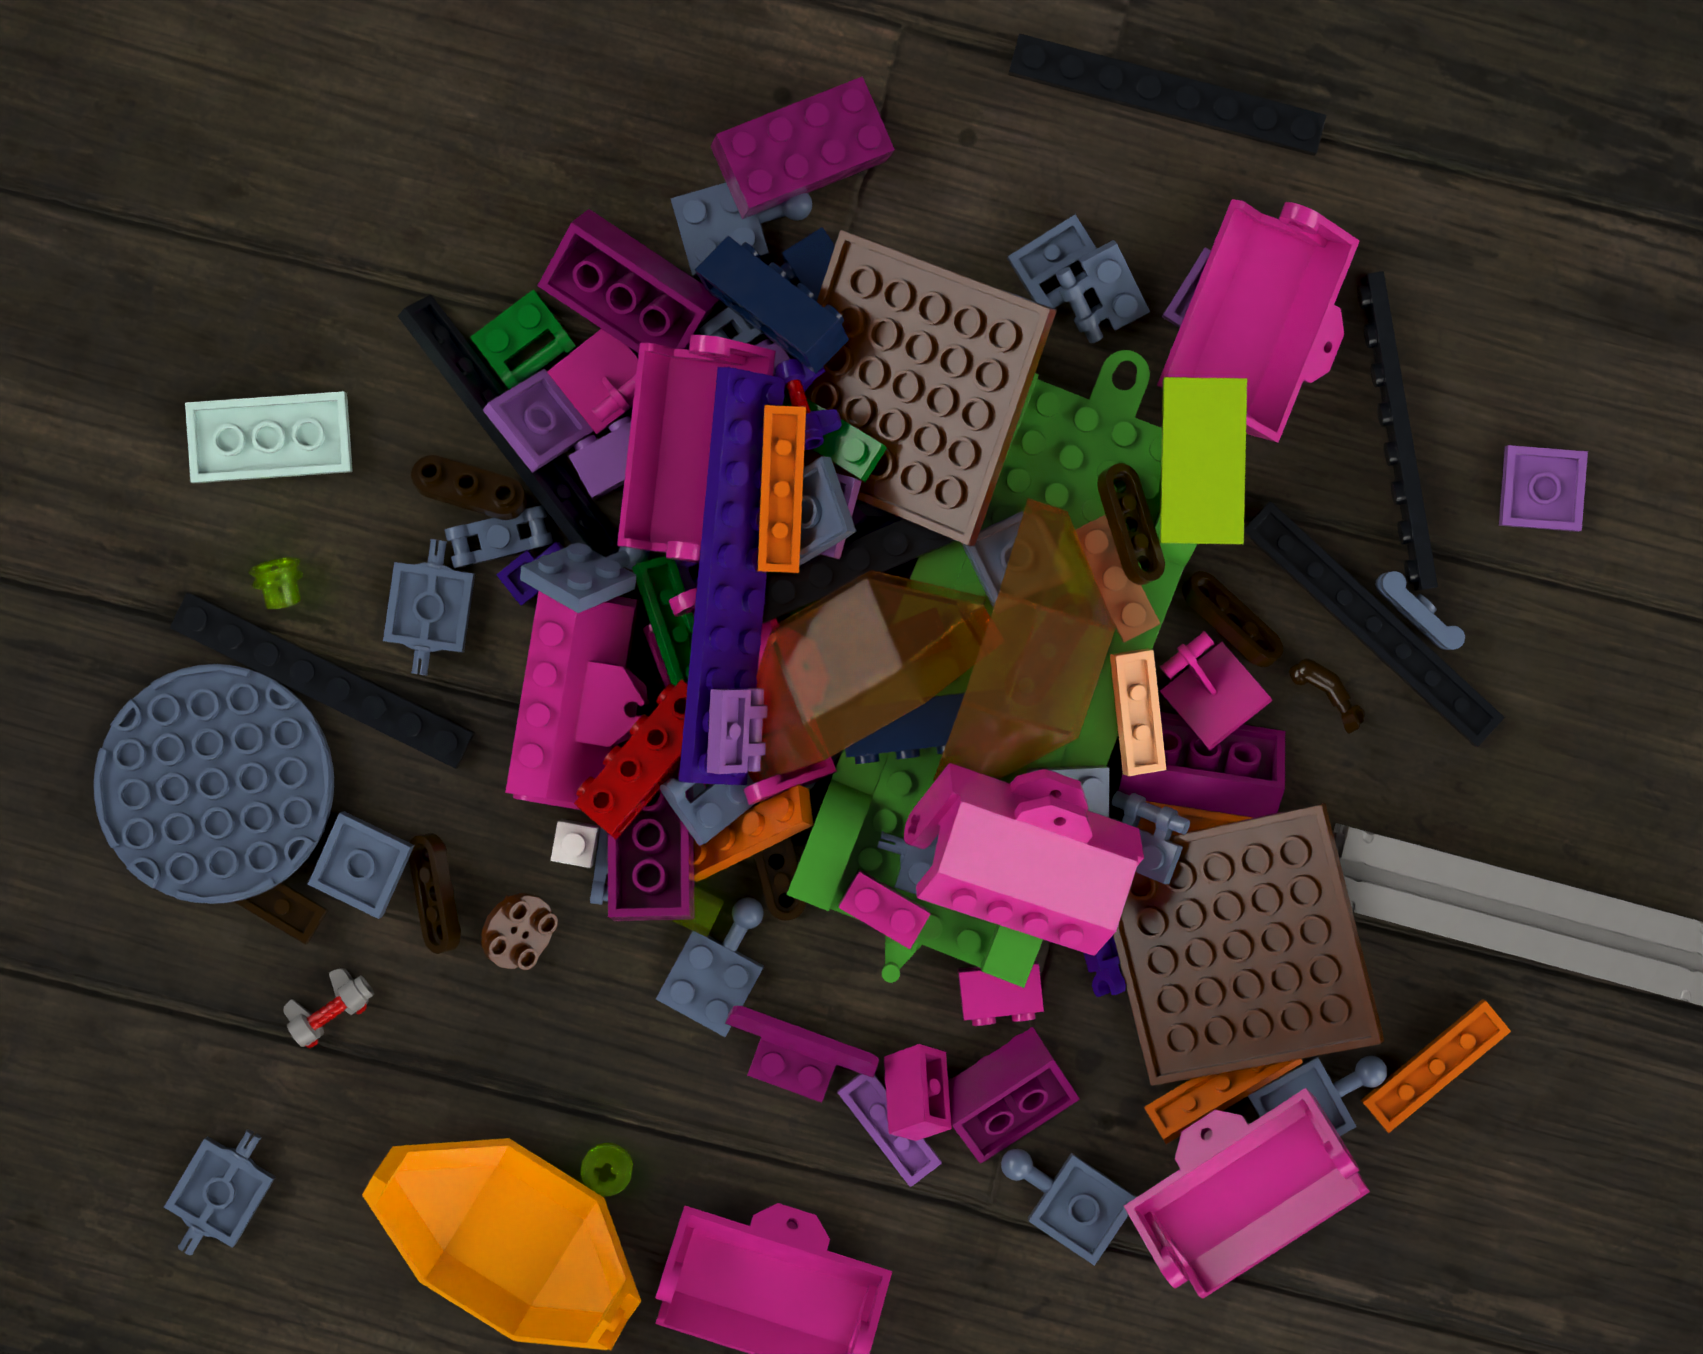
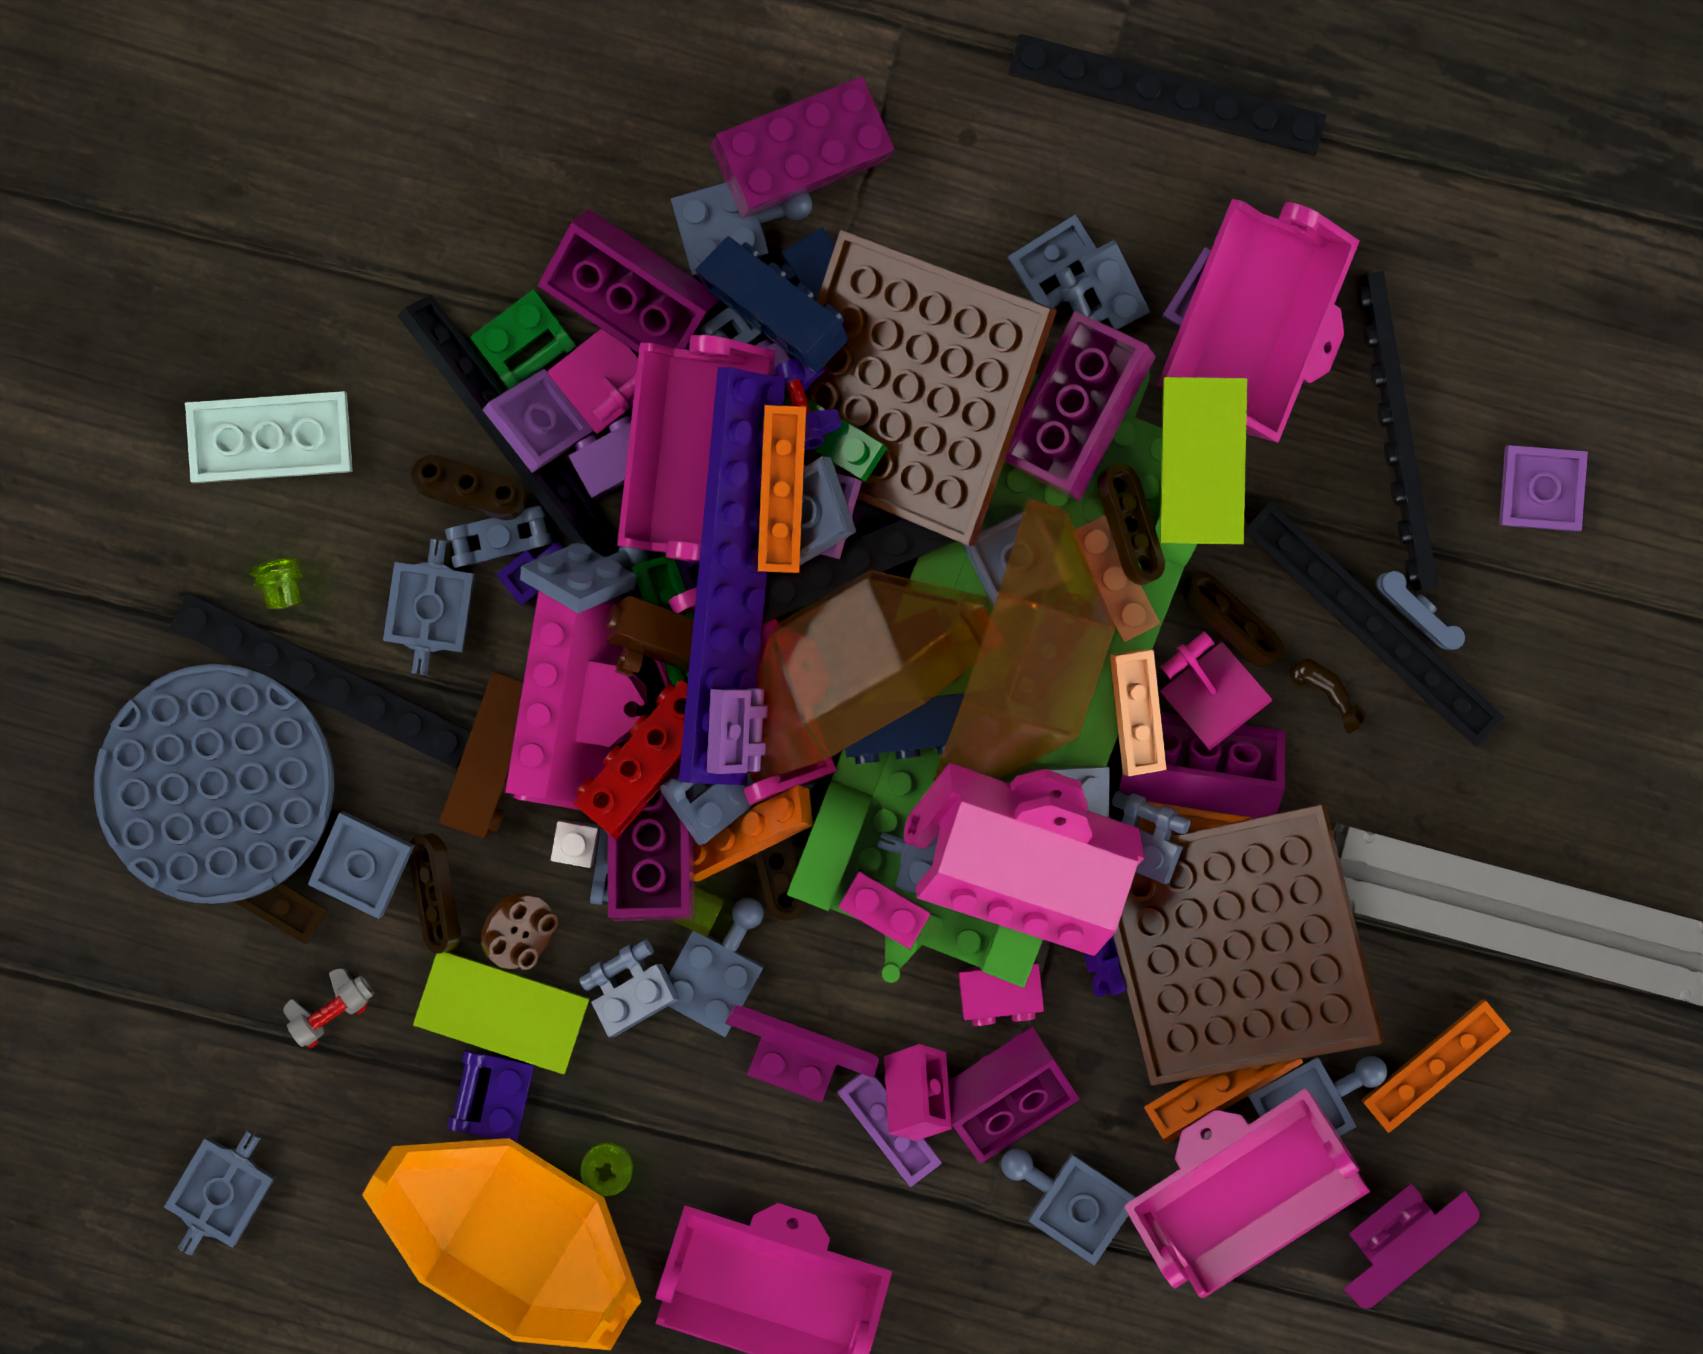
none -> lime tile [413,951,590,1075]
none -> reddish brown brick [439,671,524,839]
none -> dark purple plate [447,1049,535,1143]
none -> sand blue plate [579,939,680,1037]
none -> reddish brown brick [605,596,762,677]
none -> magenta slope [1005,311,1156,502]
none -> magenta plate [1343,1183,1480,1309]

